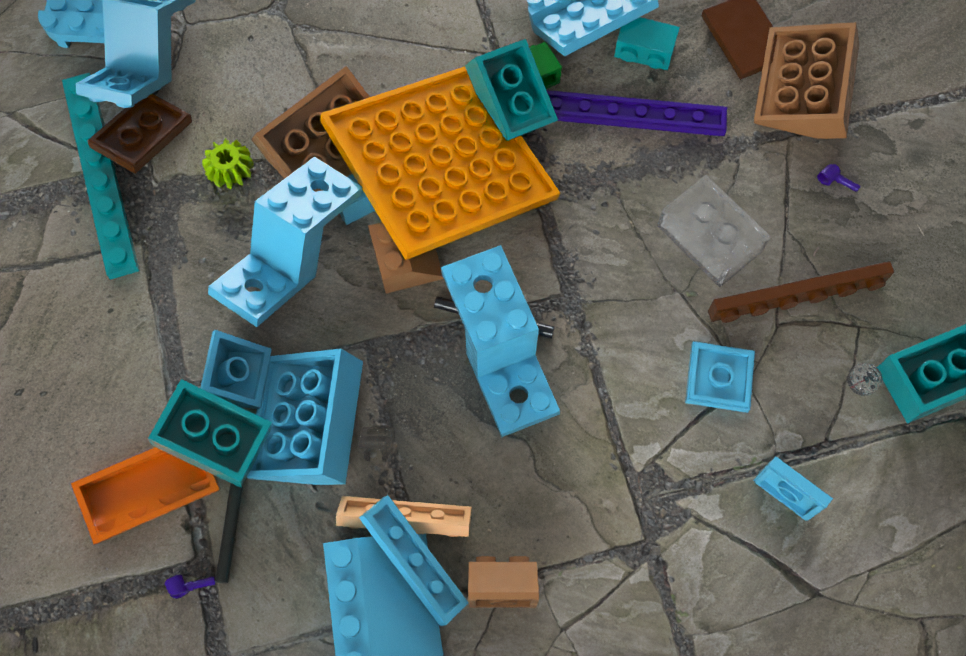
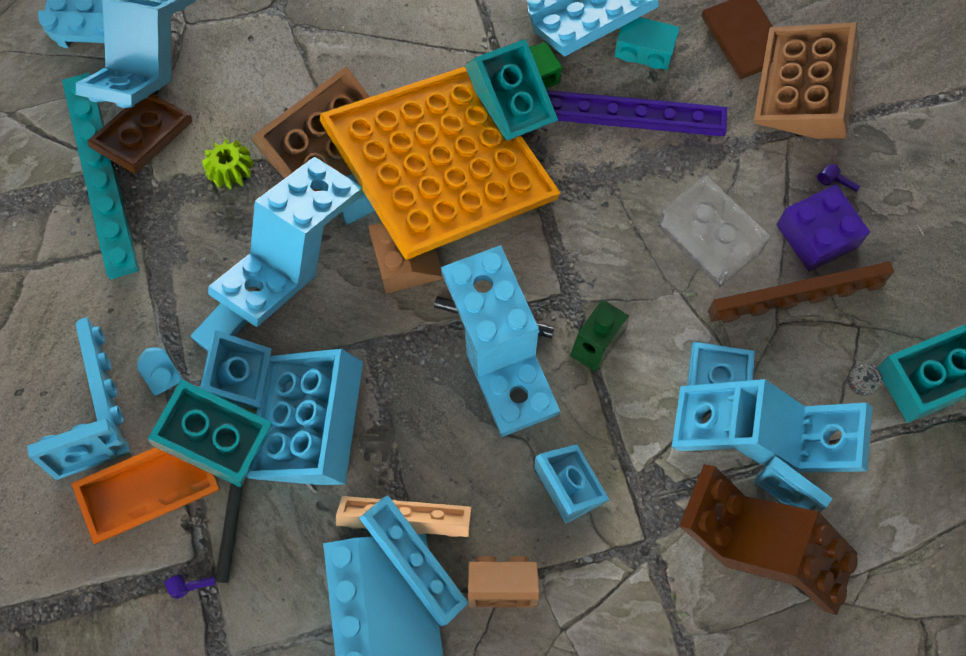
none -> medium azure bracket [27,317,131,480]
none -> medium azure plate [137,347,183,396]
none -> medium azure tile [190,303,248,352]
none -> medium azure slope [534,444,610,524]
none -> dark green torso [570,300,629,372]
none -> medium azure bracket [672,379,873,473]
none -> reddish brown bracket [679,464,858,615]
none -> dark purple brick [776,184,870,272]

